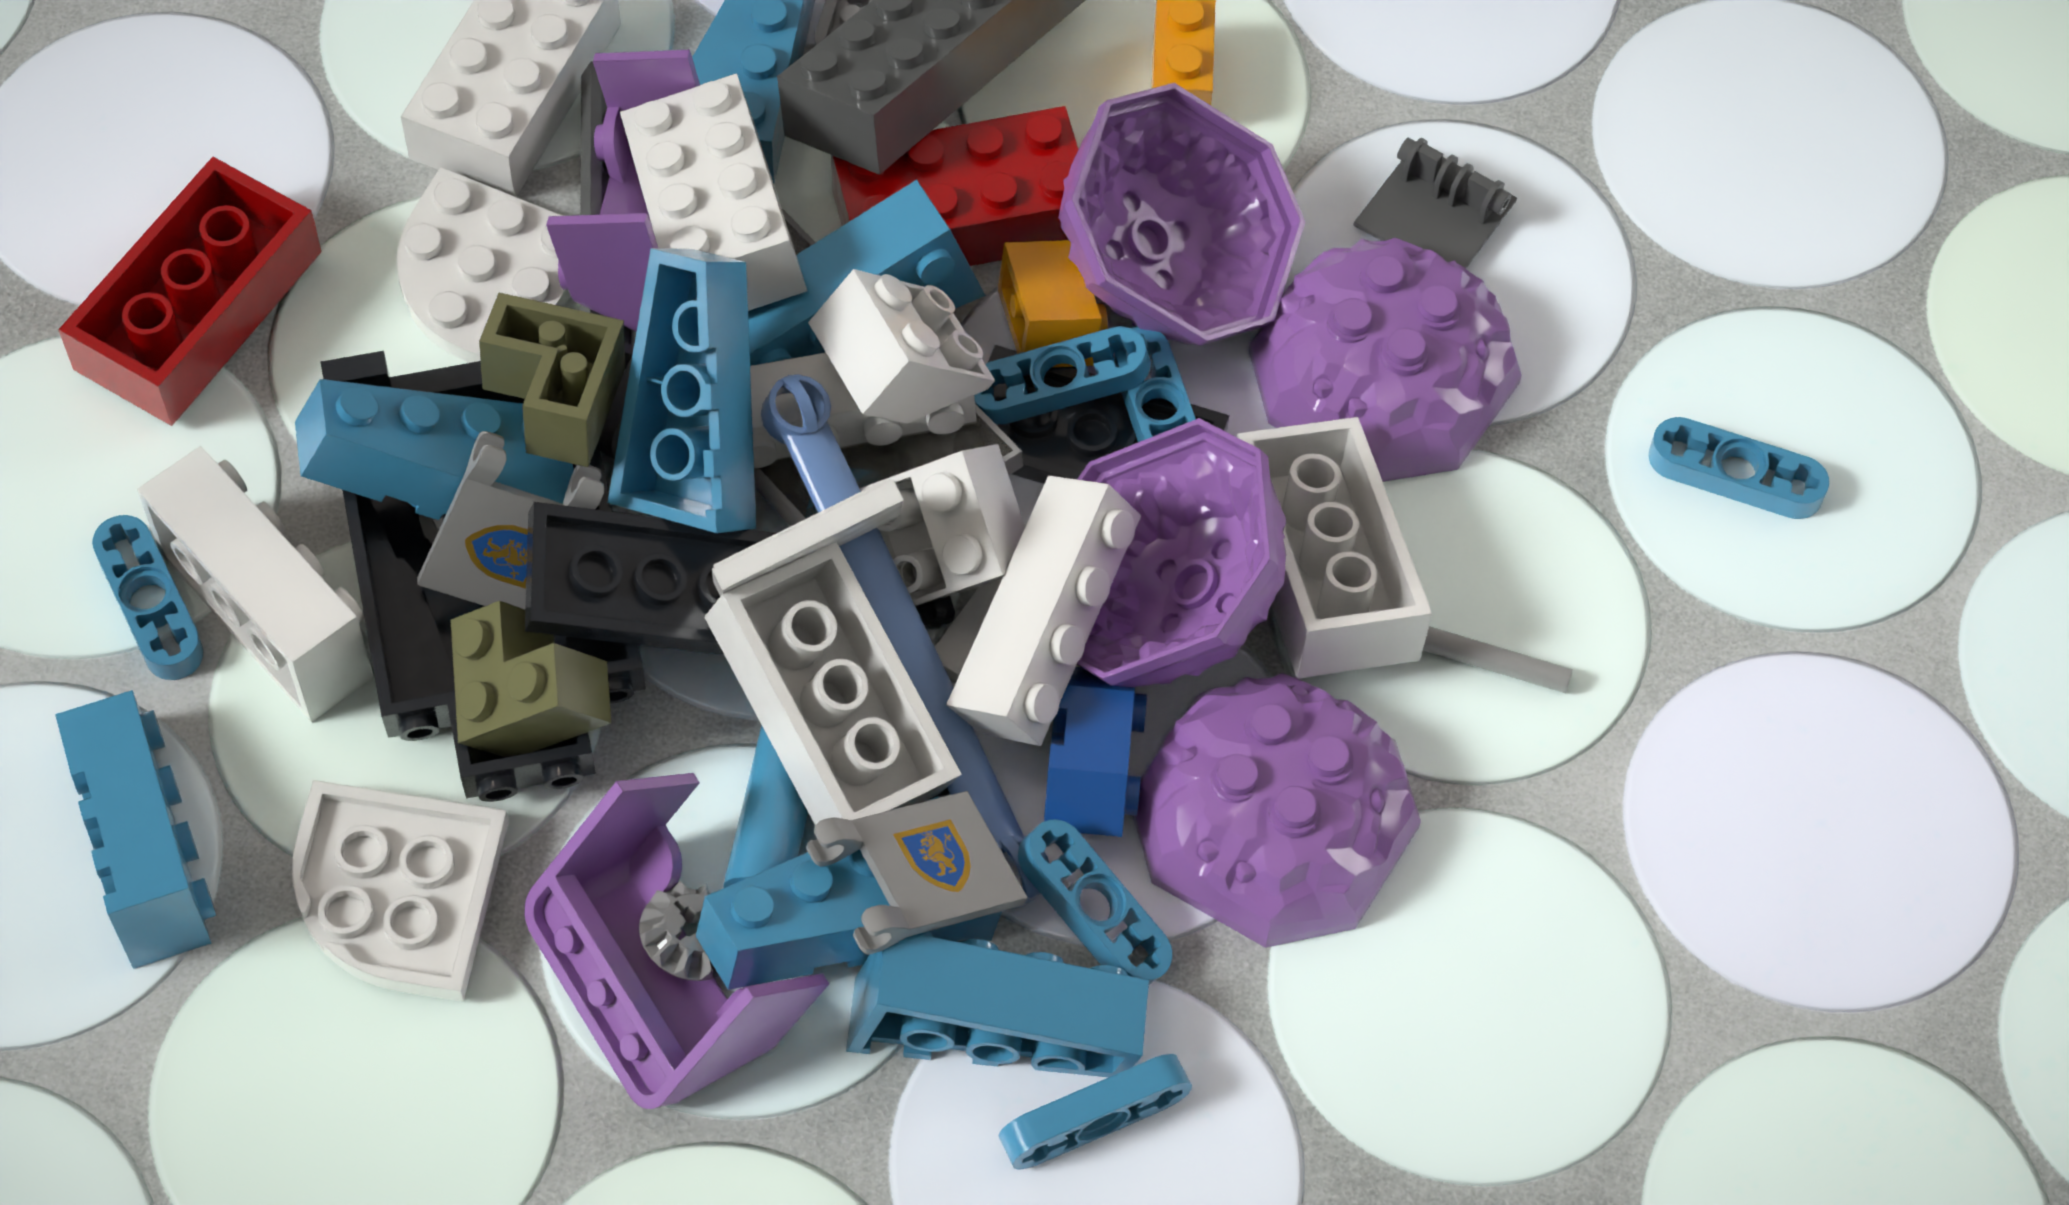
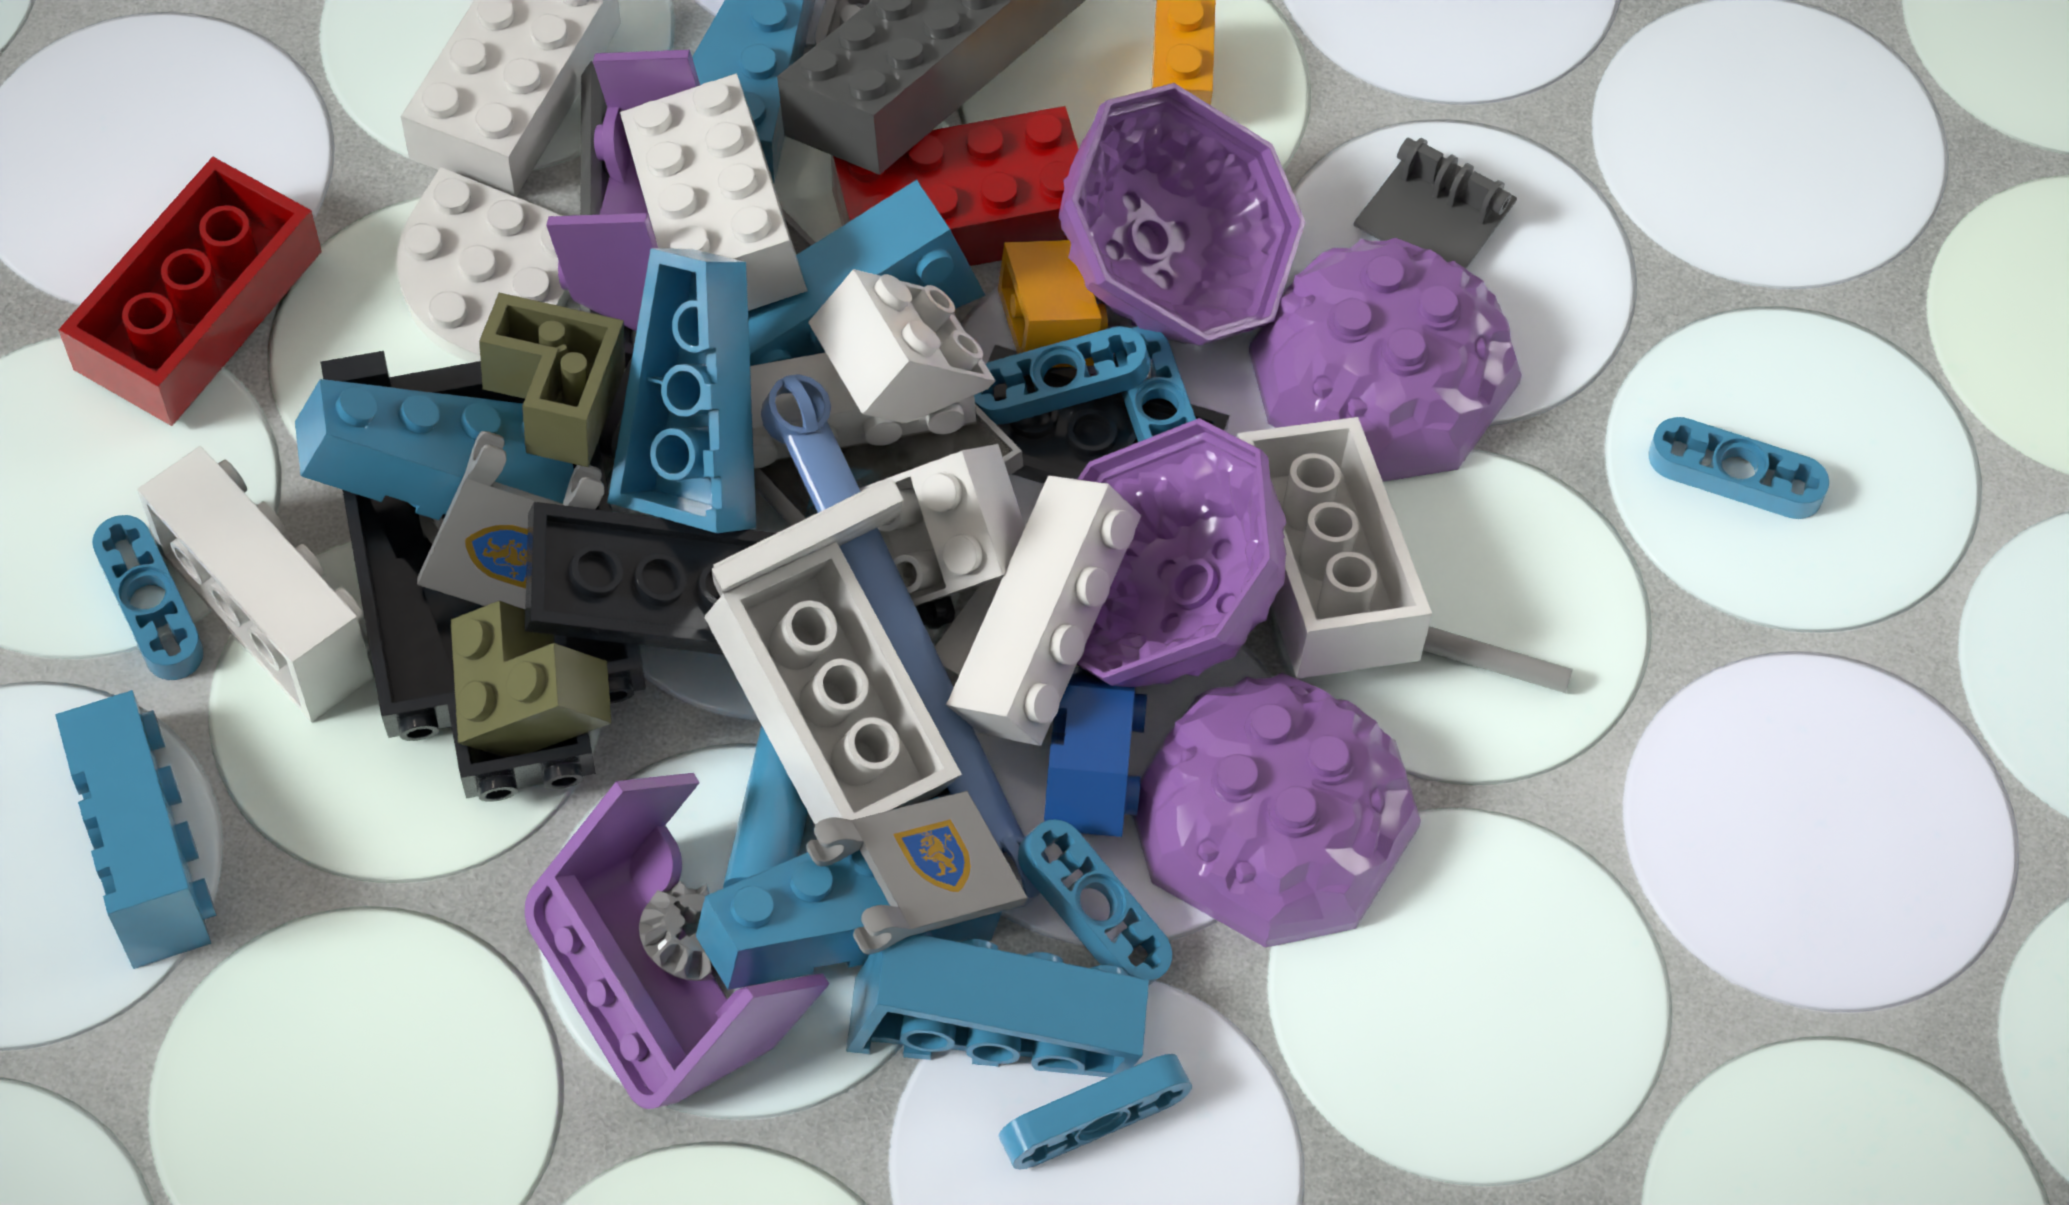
white plate [292,780,509,1002] -> none

